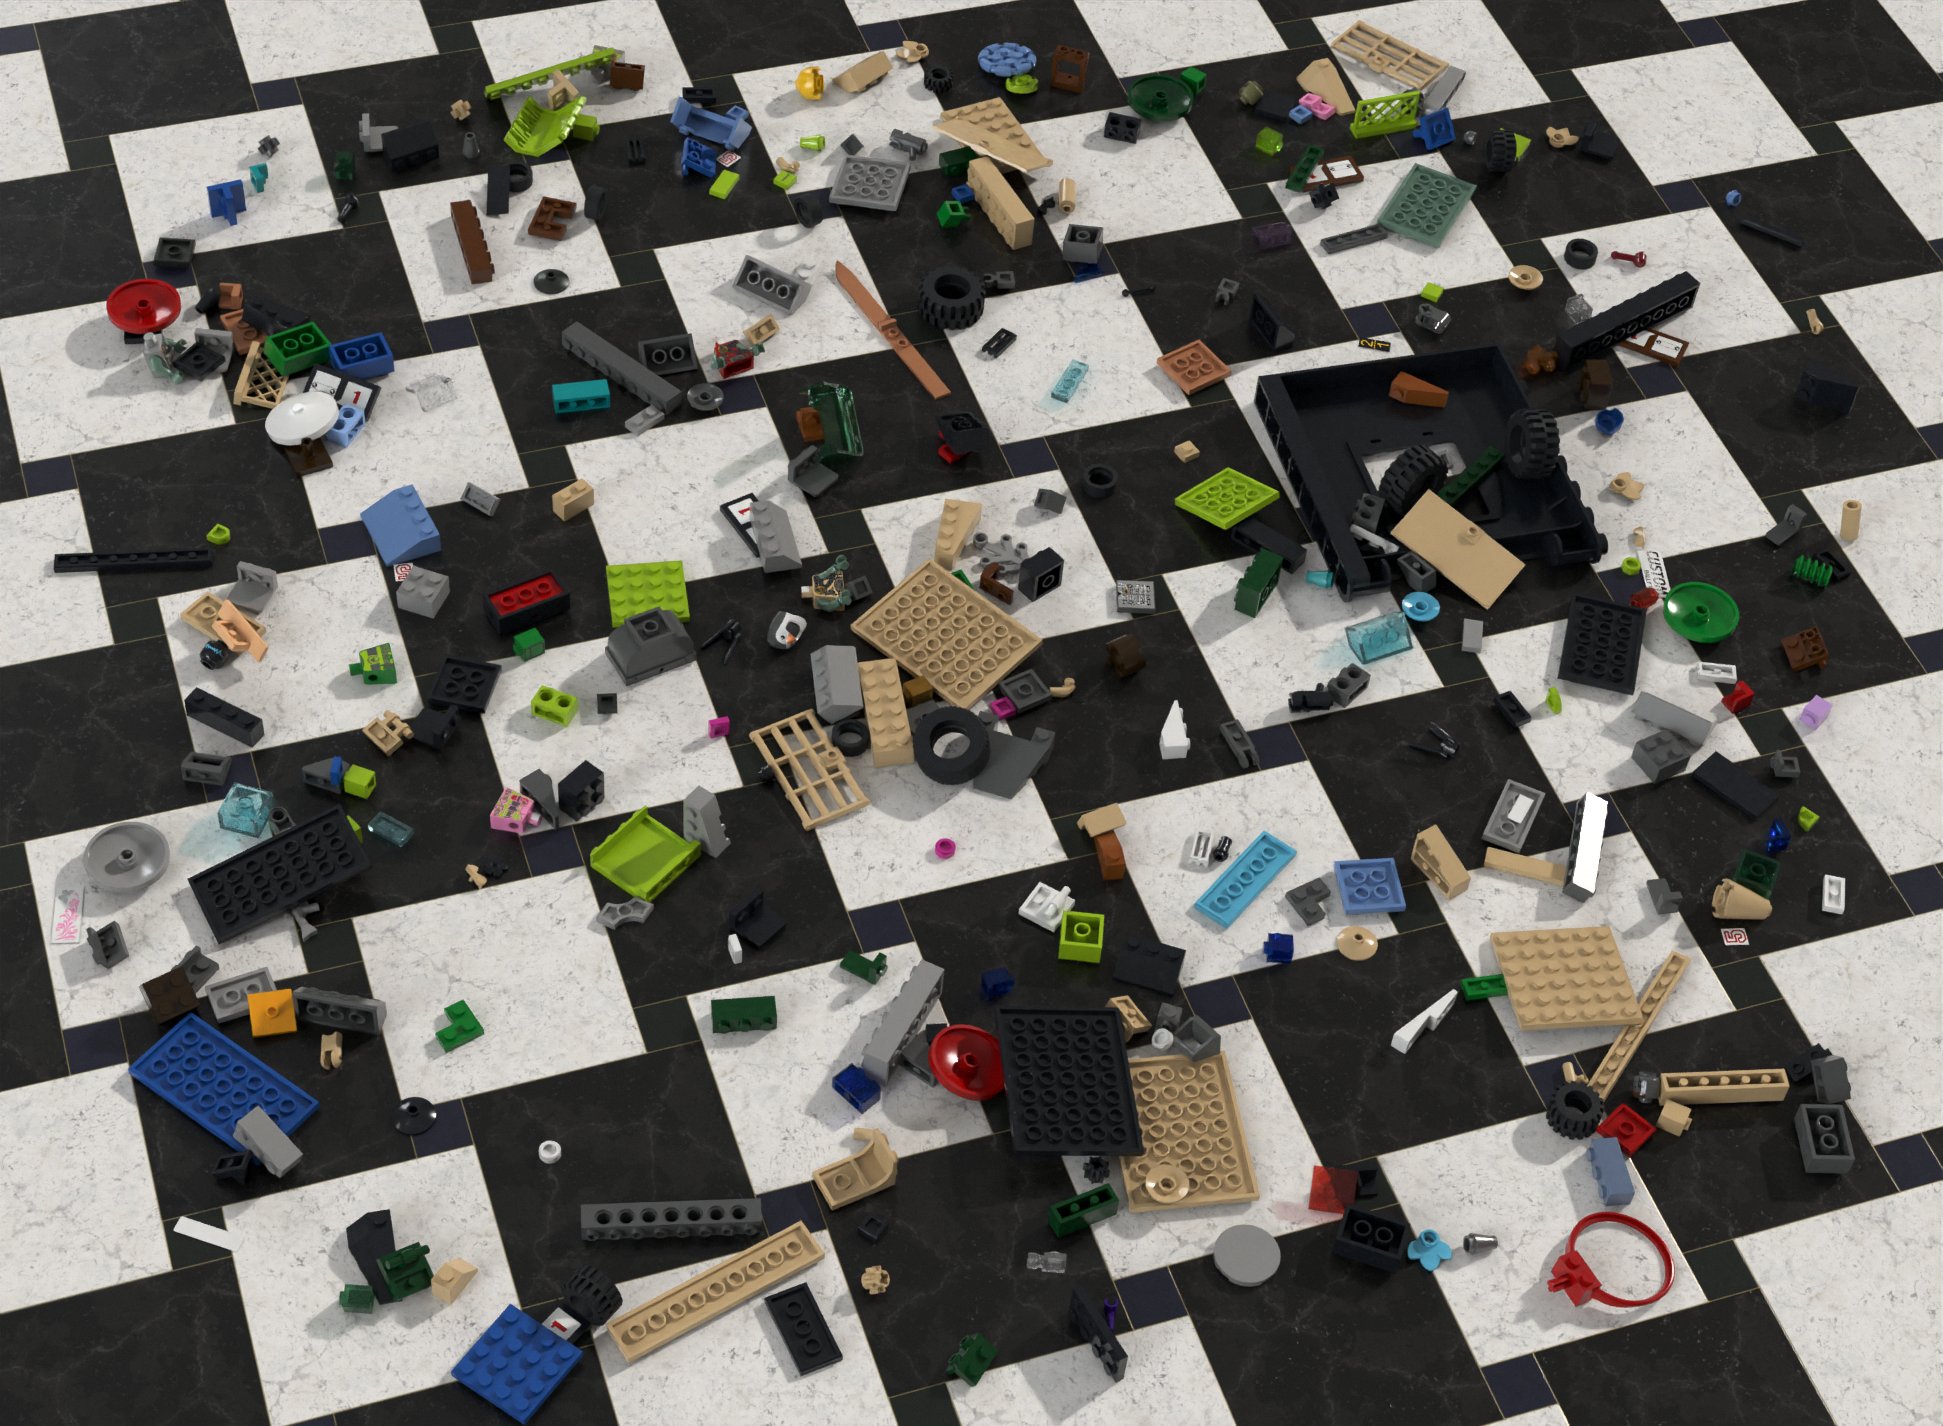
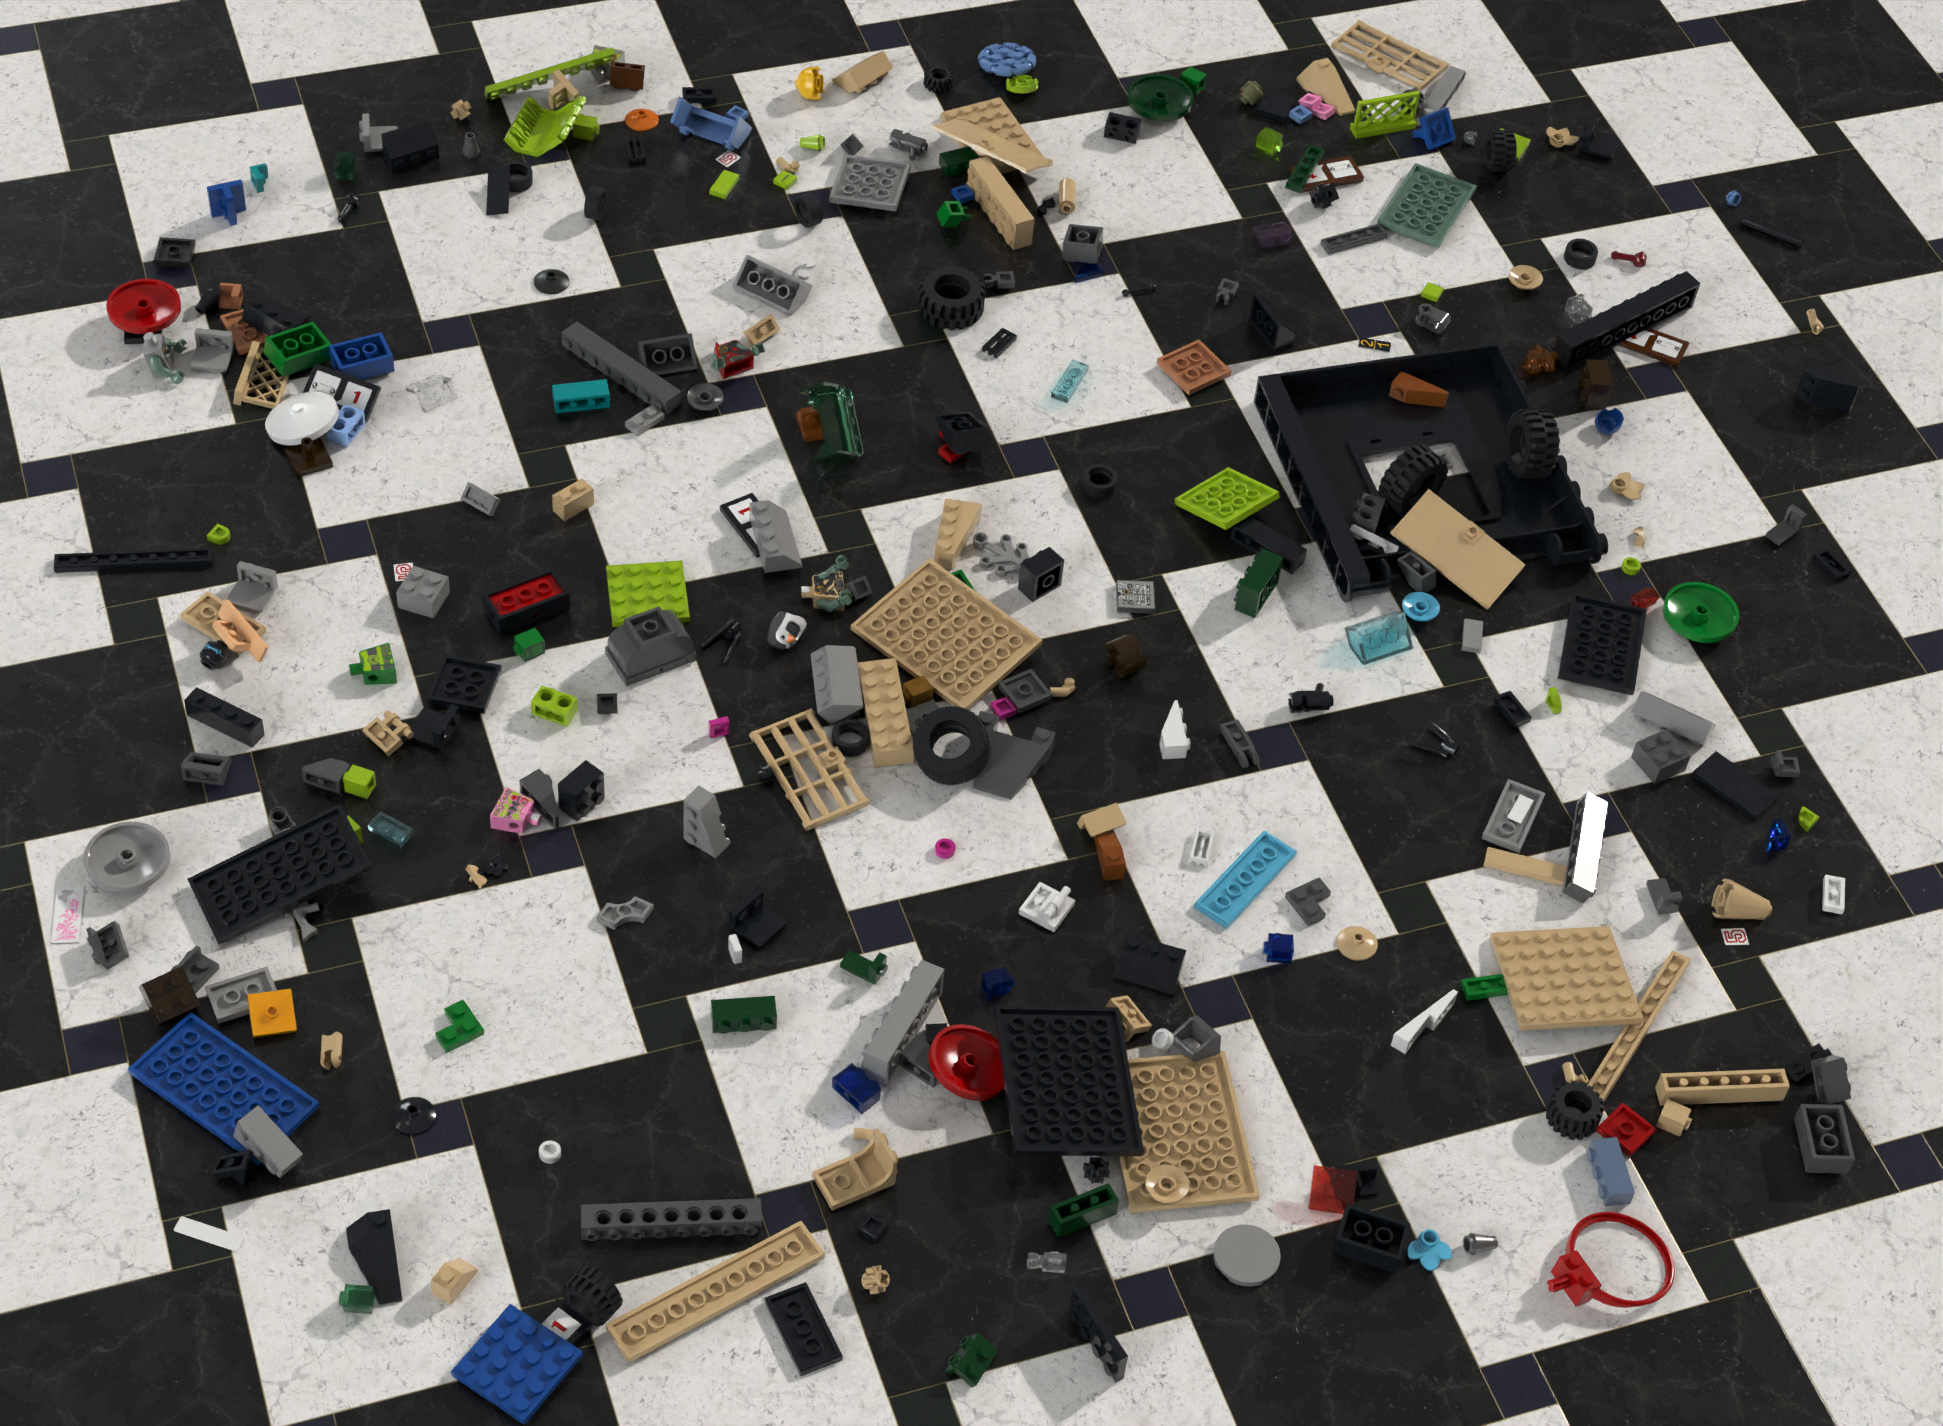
black tile [172,342,226,382] -> none
clear light blue brick [217,782,275,838] -> none
dark grey gear [258,135,280,157] -> none
dark grey slope [292,987,387,1035] -> none
blue tile [330,756,343,786] -> none
medium blue slope [360,484,441,567] -> none
dark green plate [376,1242,434,1302] -> none
reddish brown brick [450,200,495,285] -> none
reddish brown plate [528,196,577,241] -> none
lime panel [590,805,701,903] -> none
blue plate [681,137,717,178] -> none
dark grey bracket [788,445,838,497] -> none
nougat piece [835,260,951,400] -> none
tan plate [896,41,929,62] -> none
reddish brown bracket [979,562,1014,605] -> none
dark grey panel [1034,489,1067,514] -> none
reddish brown window [1050,45,1090,93] -> none
lime brick [1058,910,1104,963] -> none
dark purple hand [1103,1298,1118,1331] -> none
flat silver brick [1154,1002,1183,1033] -> none
tan plate [1174,440,1200,463] -> none
black pin [1213,836,1232,862] -> none
teal cone [1306,570,1334,589] -> none
dark grey brick [1327,663,1371,708] -> none
medium blue plate [1333,858,1406,915] -> none
tan wedge [1411,824,1471,900] -> none
dark green plate [1437,446,1506,507] -> none
dark grey head [1632,1071,1661,1103] -> none
white sticker [1637,550,1670,598] -> none
white tile [1696,662,1737,684] -> none
red panel [1721,680,1755,714] -> none
clear green brick [1732,848,1782,900] -> none
reddish brown plate [1781,626,1830,672] -> none
green piece [1790,555,1832,588] -> none
lavender brick [1799,695,1833,730] -> none
tan brick [1840,500,1862,541] -> none
none -> orange dish [625,108,659,131]

